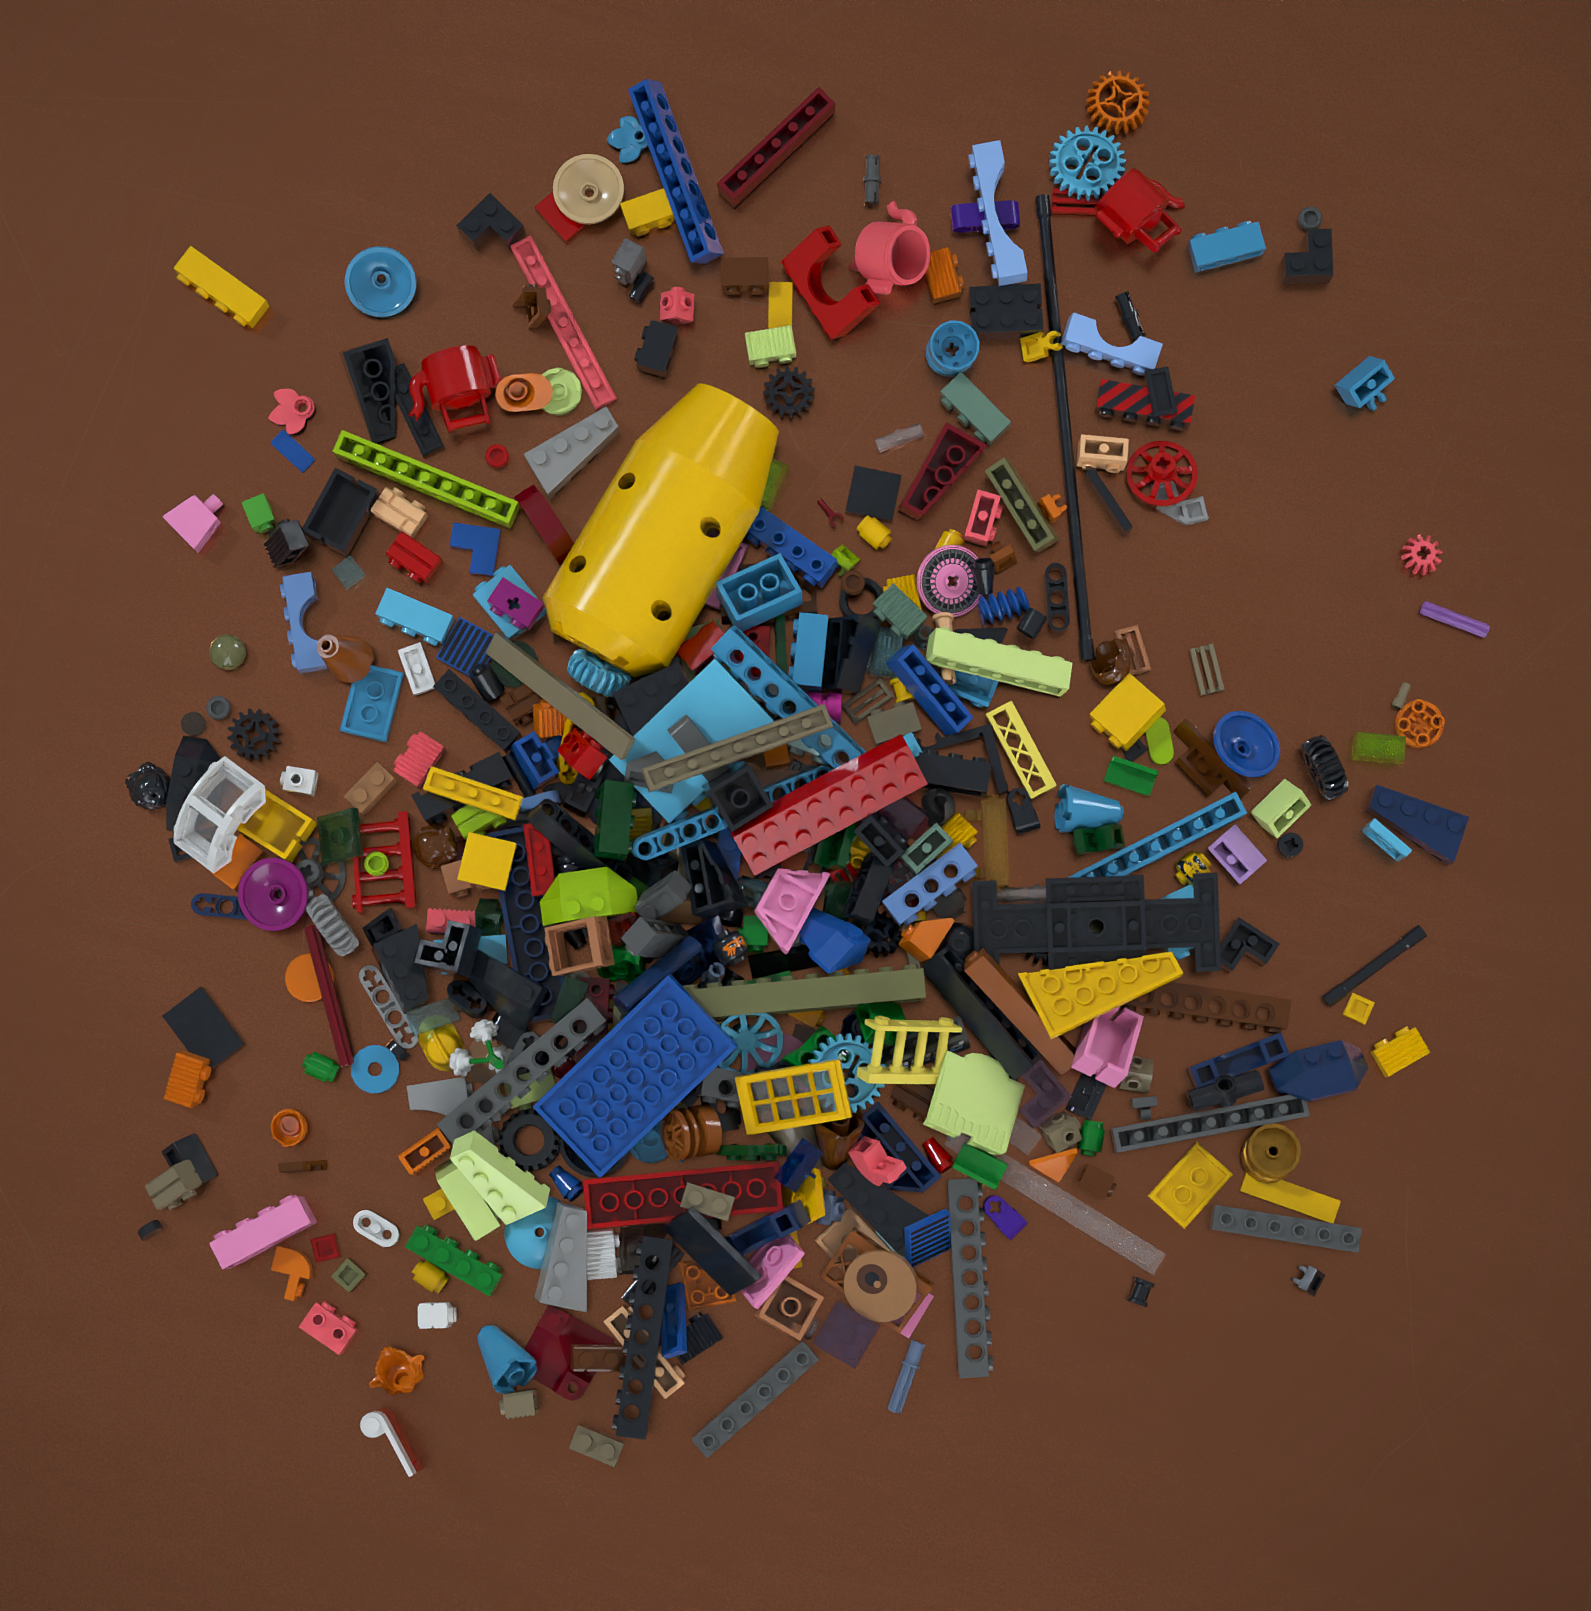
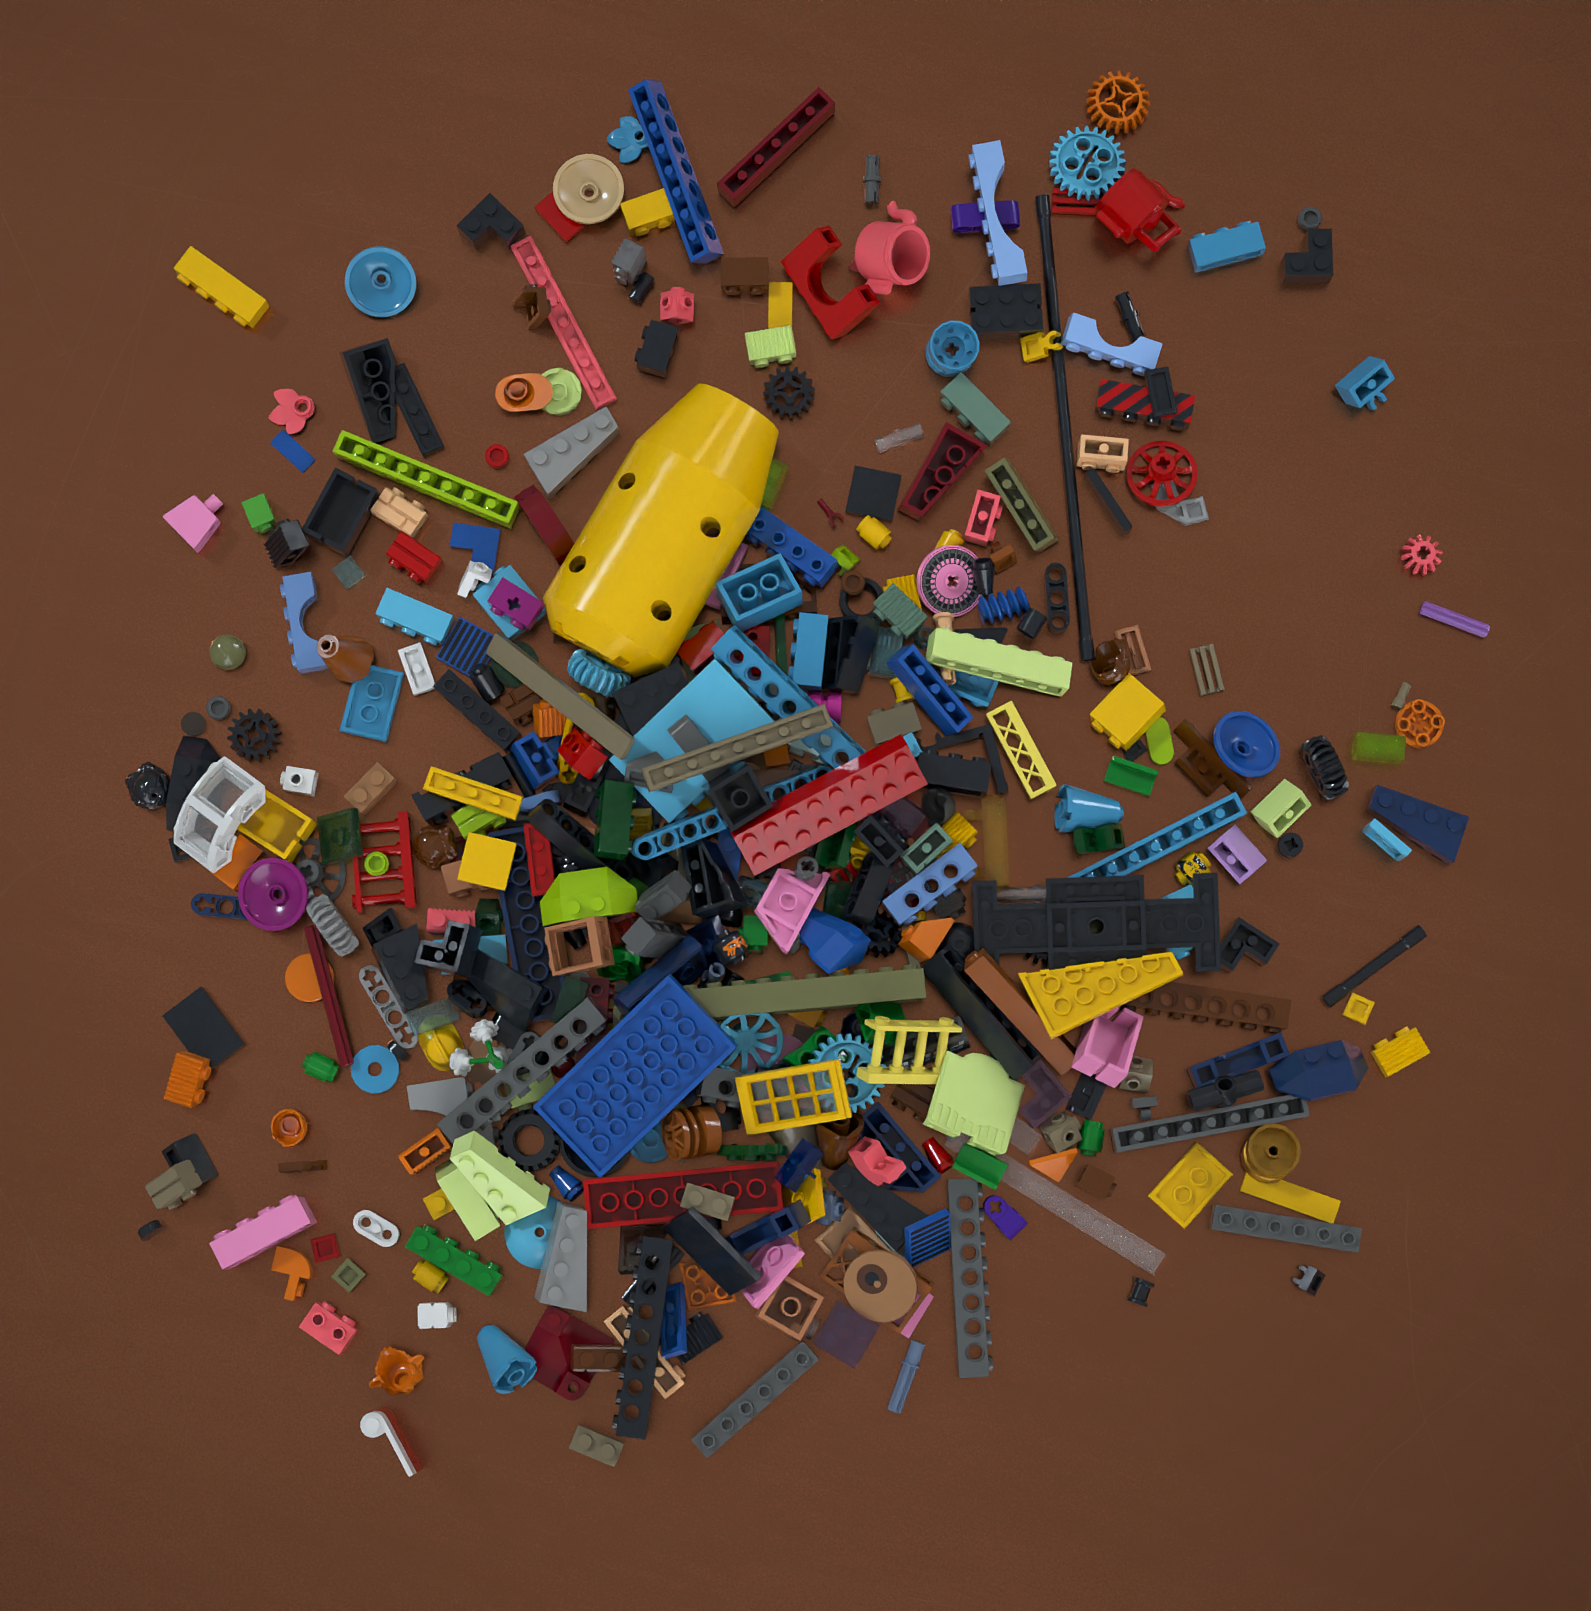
coral brick [393,731,446,789] -> none
red piece [408,345,502,433] -> none
dark tan brick [499,1389,539,1420] -> none
white brick [587,1228,622,1280] -> none
black tile [748,945,819,979] -> none
dark tan tile [841,678,894,725] -> none
orange brick [925,247,965,304] -> none
black piece [1006,788,1041,836] -> none
orange tile [1038,494,1067,524] -> none
none -> white bracket [457,561,492,598]
none -> dark grey bush [794,856,818,881]

